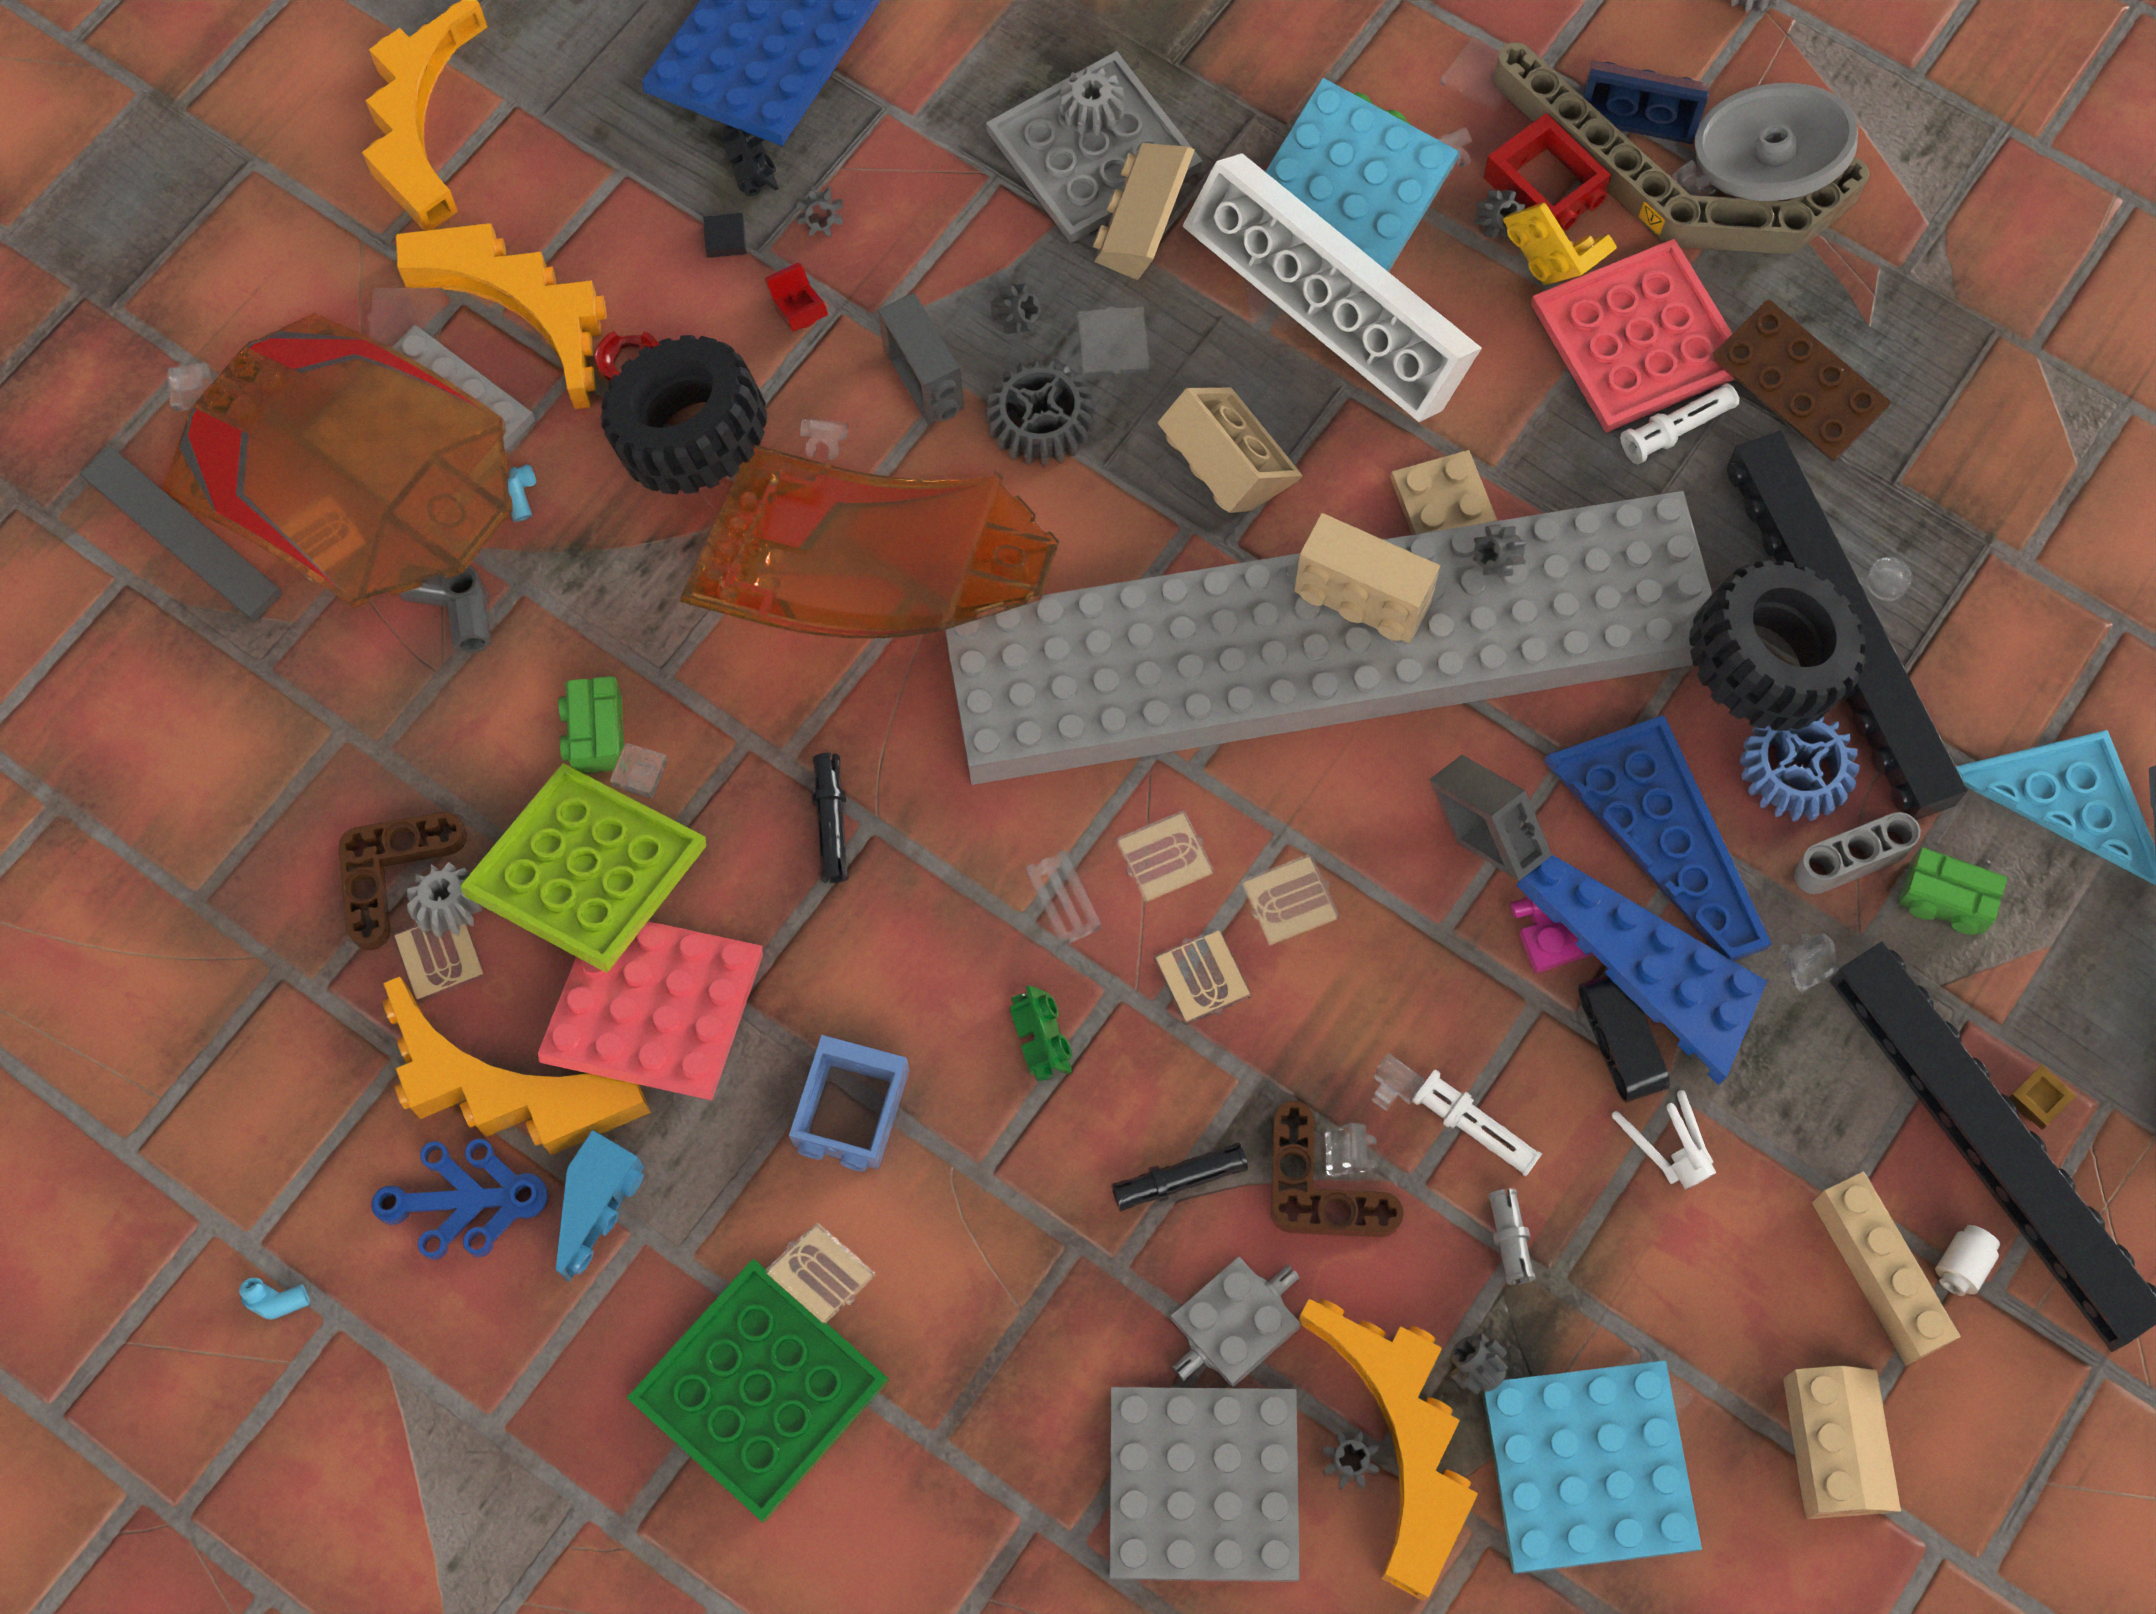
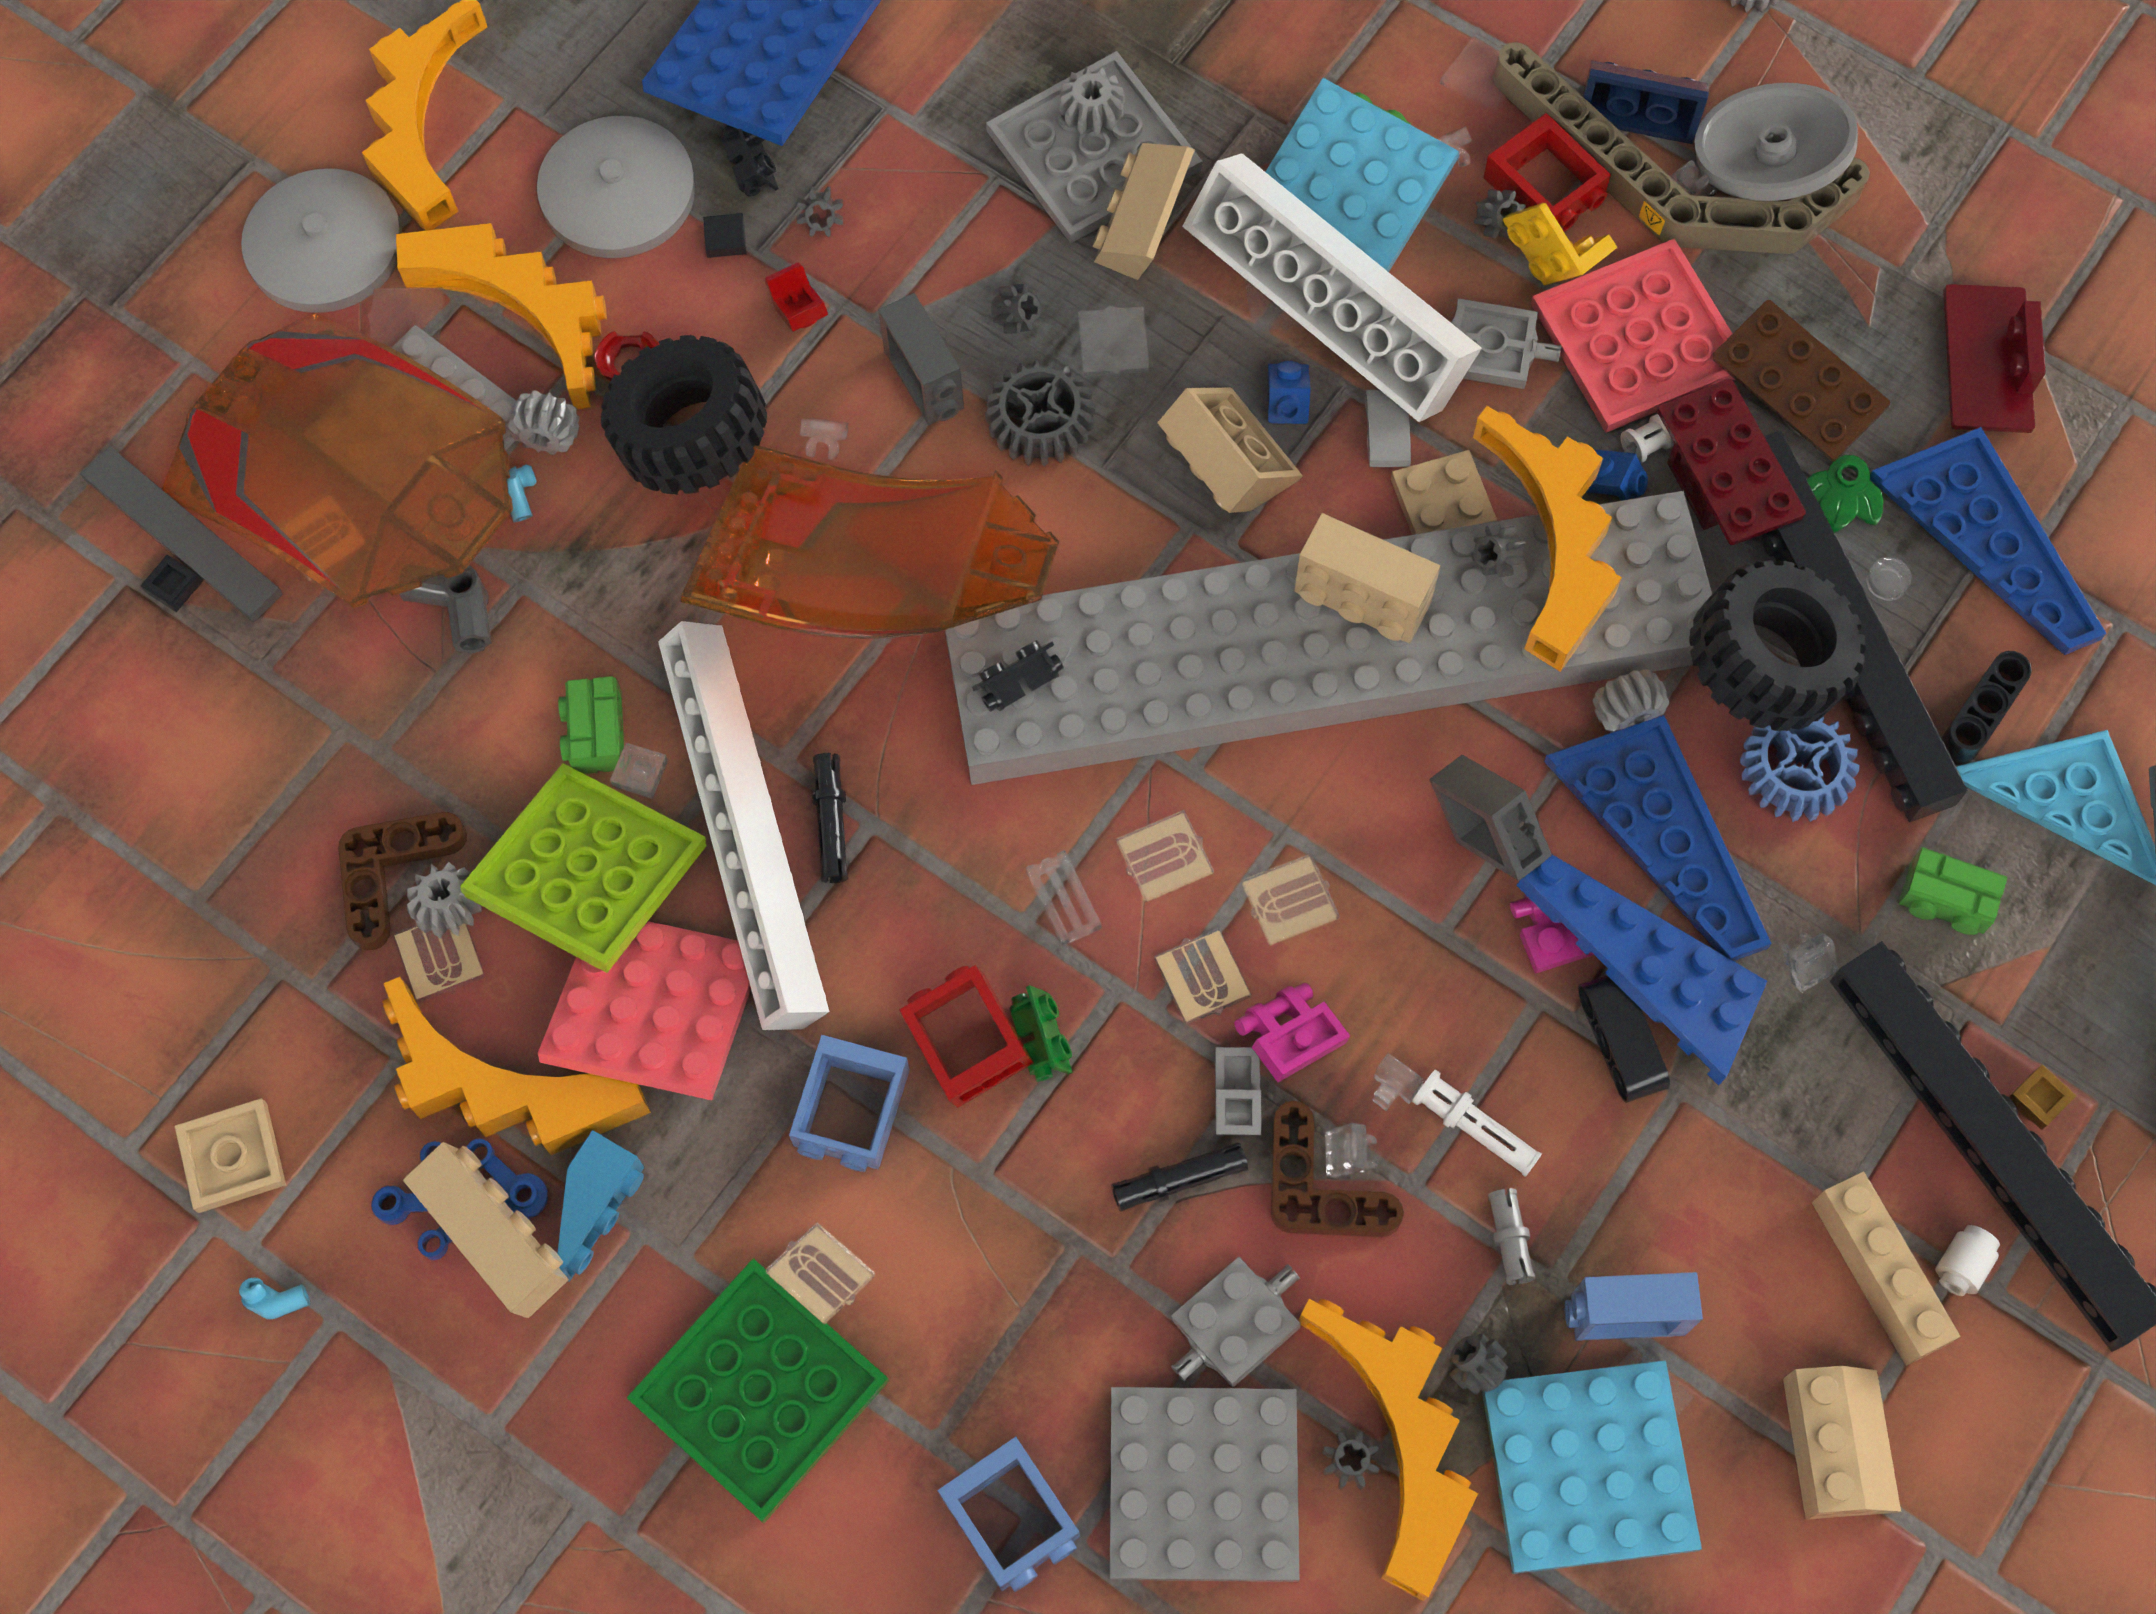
clear tile [168,363,215,412] -> none
white plant [1612,1090,1716,1190] -> none
light grey beam [1793,812,1921,895] -> none
none -> black tile [141,555,203,612]
none -> tan plate [175,1098,286,1213]
none -> light grey dish [241,169,403,313]
none -> tan brick [403,1142,569,1318]
none -> light grey gear [508,391,580,455]
none -> light grey dish [537,116,696,258]
none -> white brick [658,621,829,1030]
none -> red window [899,965,1034,1108]
none -> medium blue window [937,1437,1080,1592]
none -> black hinge [972,640,1064,712]
none -> light grey slope [1215,1047,1261,1135]
none -> dark pink plate [1234,983,1350,1082]
none -> blue bracket [1267,361,1310,424]
none -> light grey slope [1365,390,1411,467]
none -> light grey plate [1451,298,1561,389]
none -> light orange arch [1473,406,1622,672]
none -> medium blue window [1565,1272,1703,1341]
none -> blue bracket [1586,449,1648,501]
none -> light grey gear [1592,669,1670,733]
none -> dark red bracket [1657,379,1806,545]
none -> green plate [1807,455,1884,533]
none -> blue wing [1870,427,2107,655]
none -> black beam [1941,651,2032,766]
none -> dark red bracket [1943,284,2046,433]

